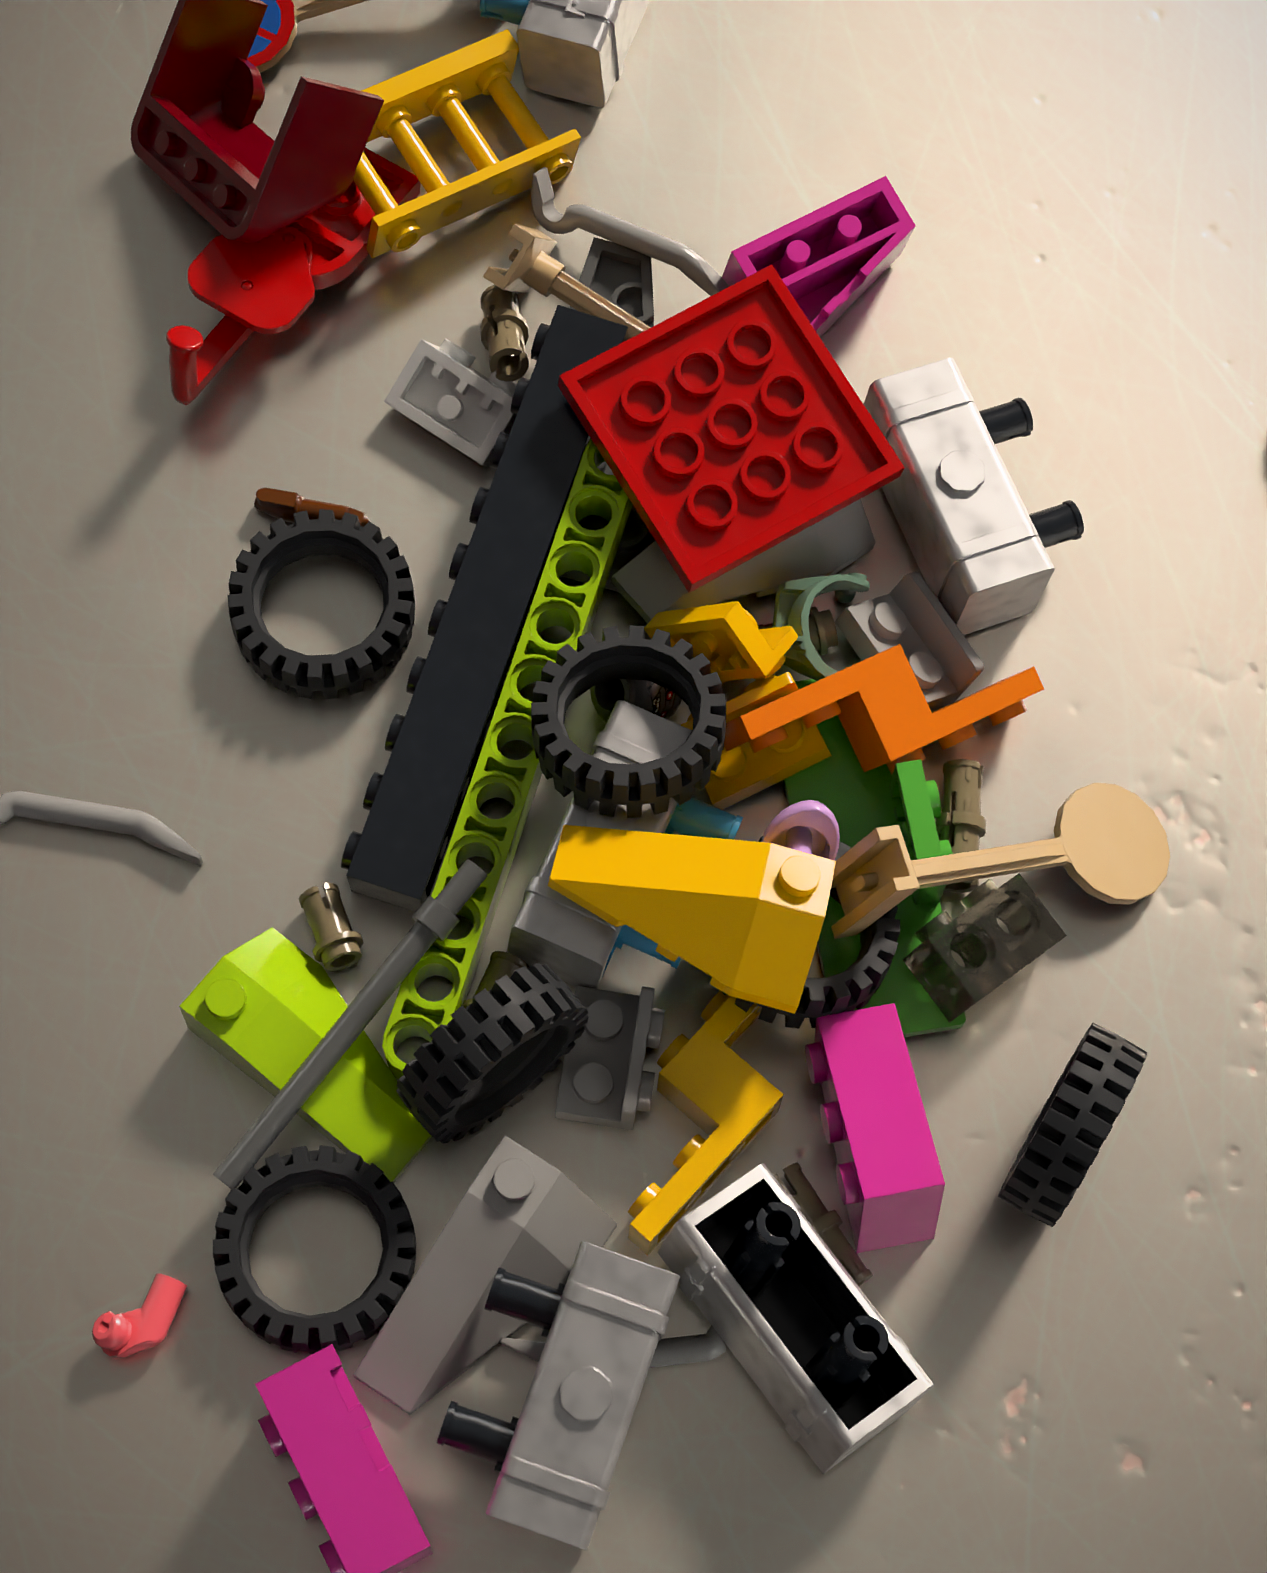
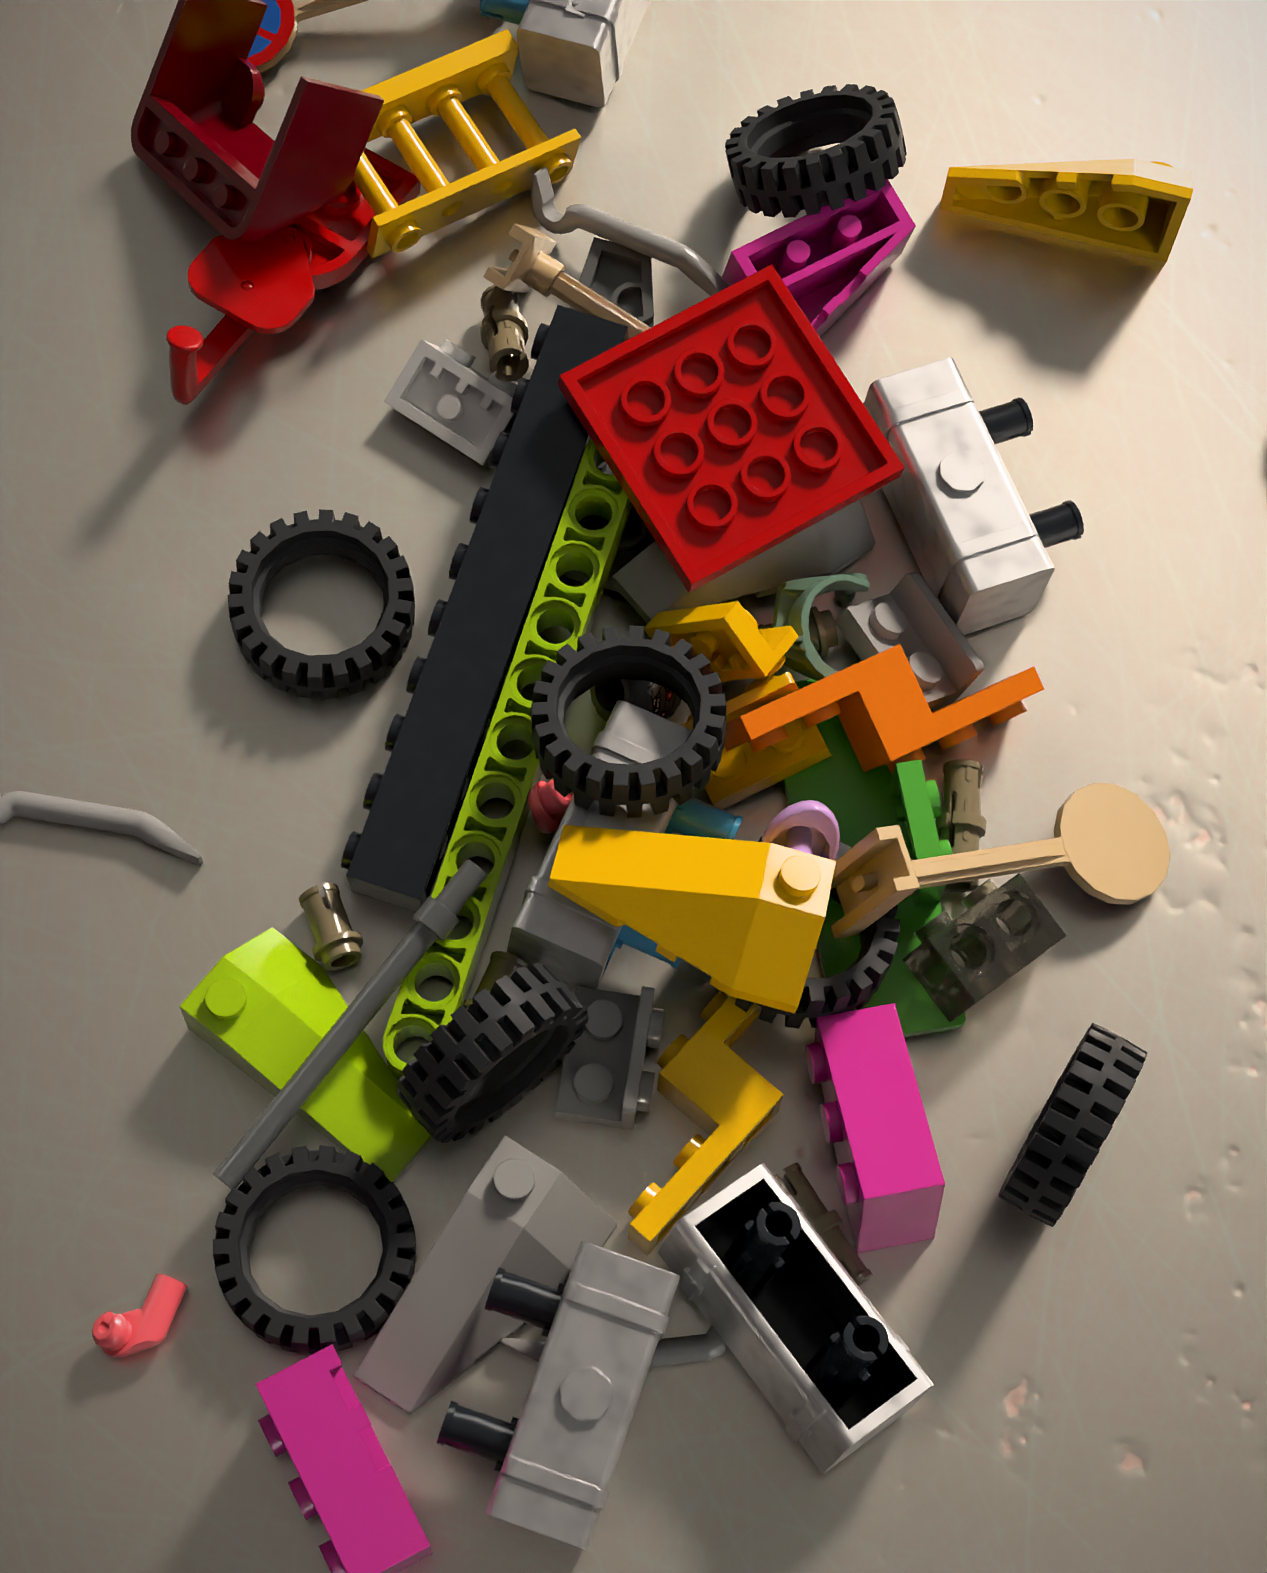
reddish brown piece [254,487,369,527] -> none
none -> coral arm [528,779,573,833]
none -> black tyre [725,84,907,218]
none -> yellow wedge [939,159,1193,262]

